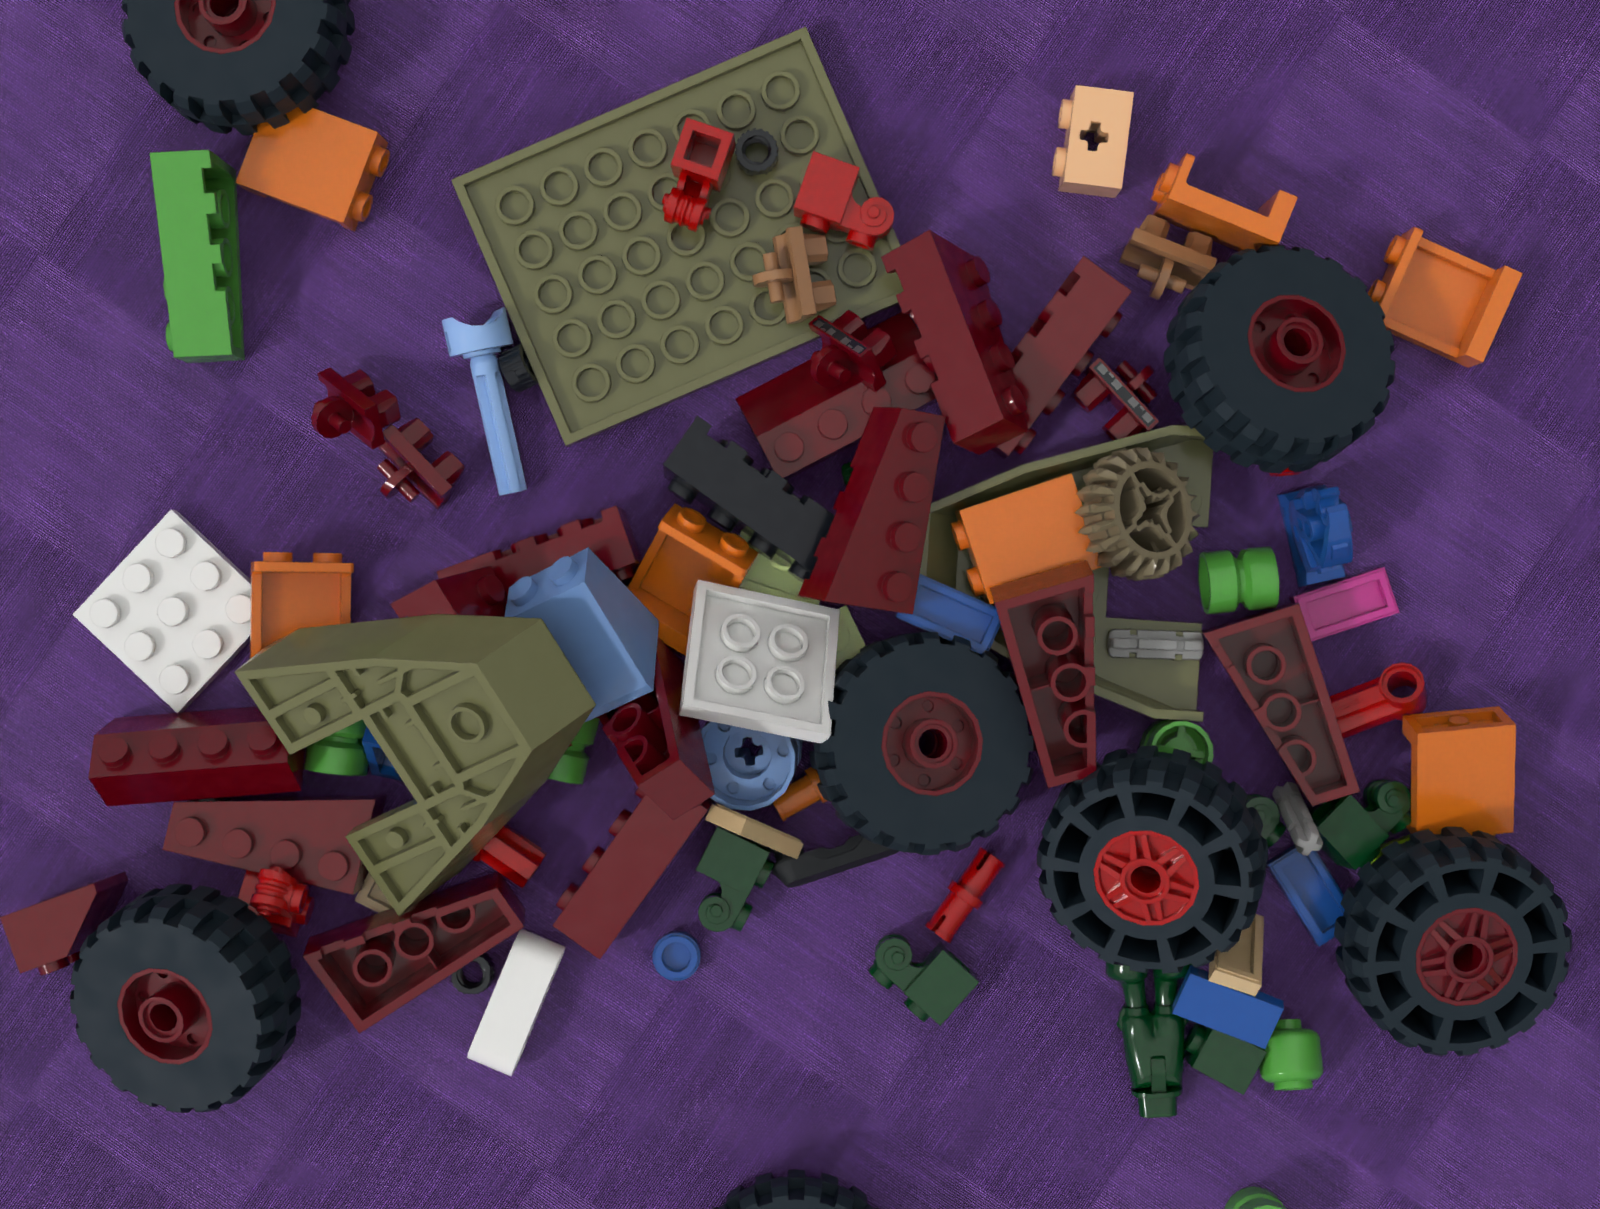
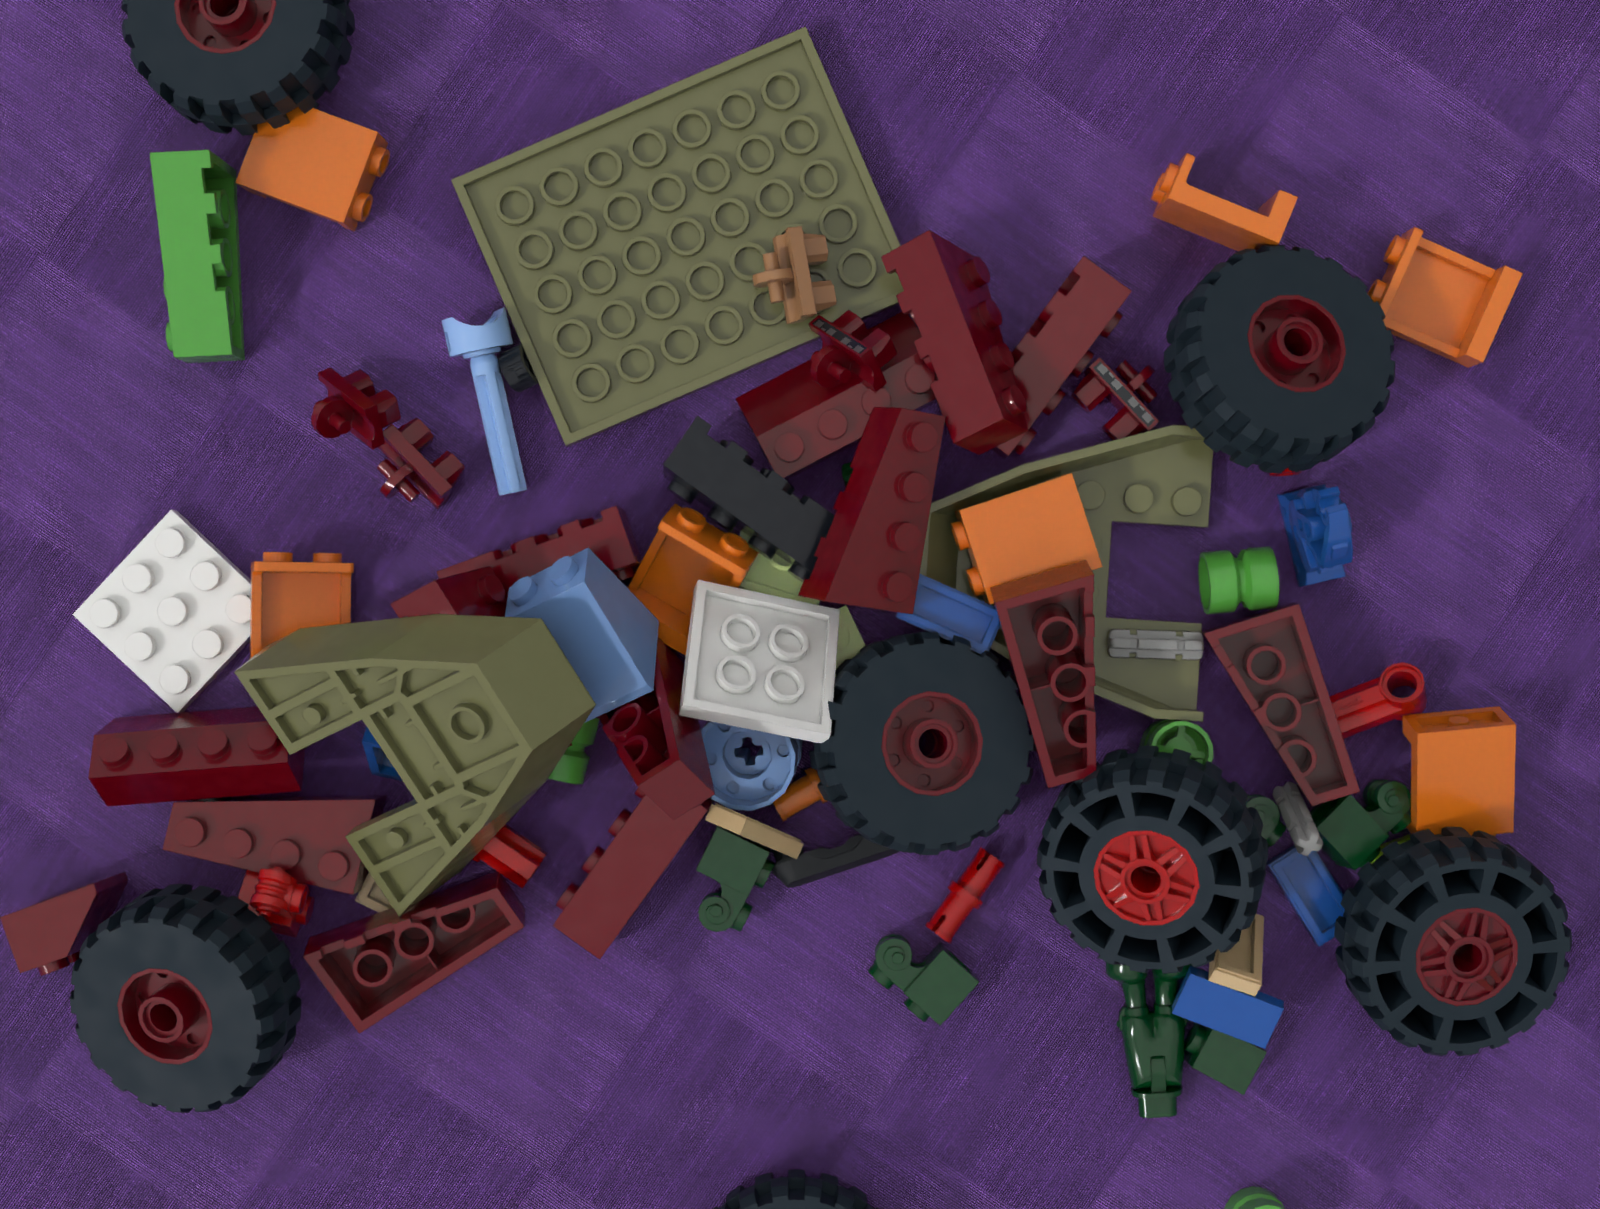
bright green wheel [304,720,369,776] -> none
black axle [451,953,496,995] -> none
white beam [467,929,566,1077] -> none
blue tile [652,930,701,981] -> none
red brick [662,118,735,232] -> none
black axle [735,128,779,176] -> none
red brick [793,151,894,251] -> none
light nougat brick [1052,85,1134,198] -> none
dark tan gear [1074,447,1201,581] -> none
medium nougat hips [1119,214,1217,300] -> none
bright green head [1260,1019,1323,1091] -> none
dark pink tile [1289,567,1400,642] -> none

